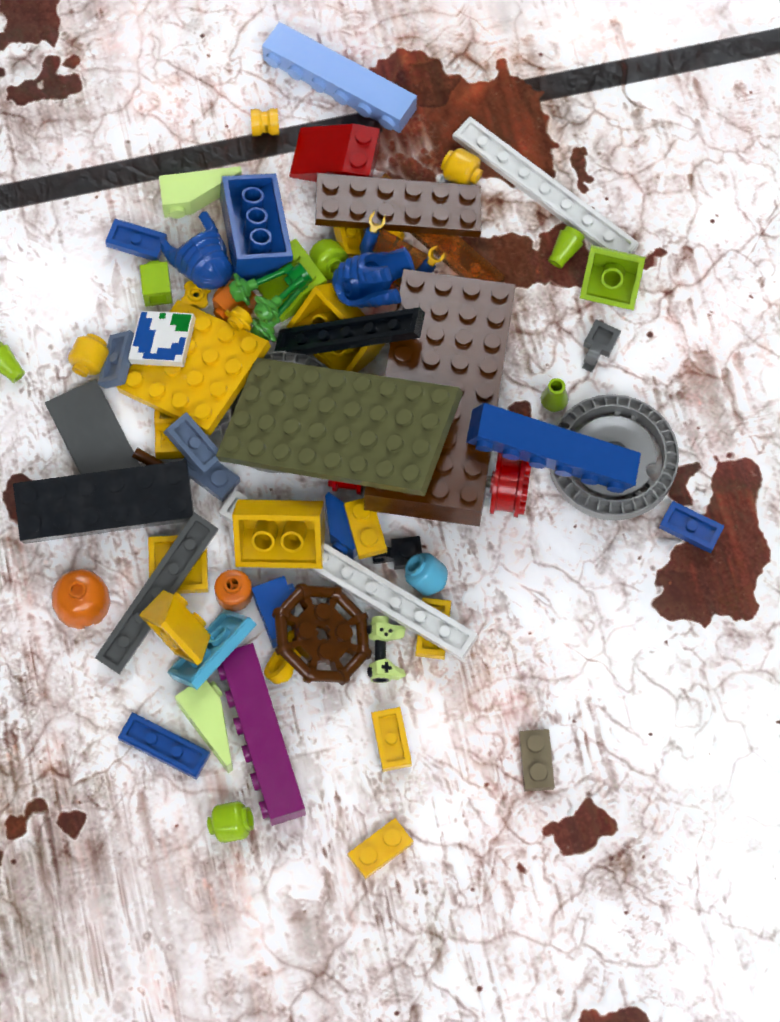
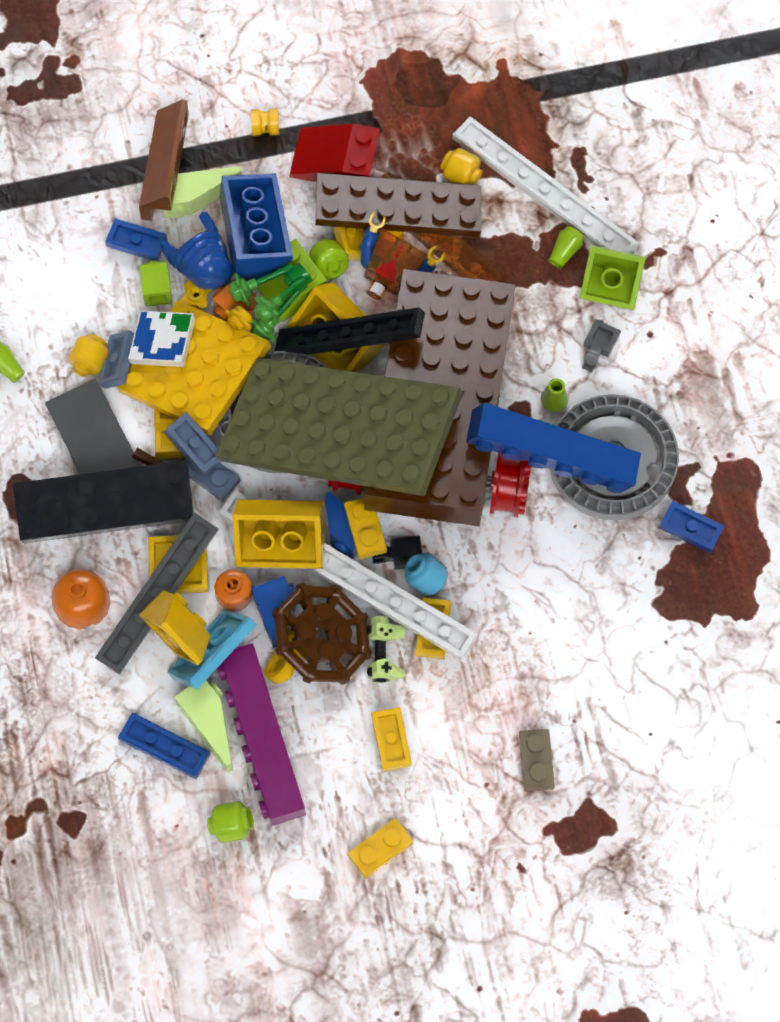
light blue brick [262,22,417,133] -> none
blue hair [332,247,415,308] -> none
none -> dark orange slope [139,100,189,221]

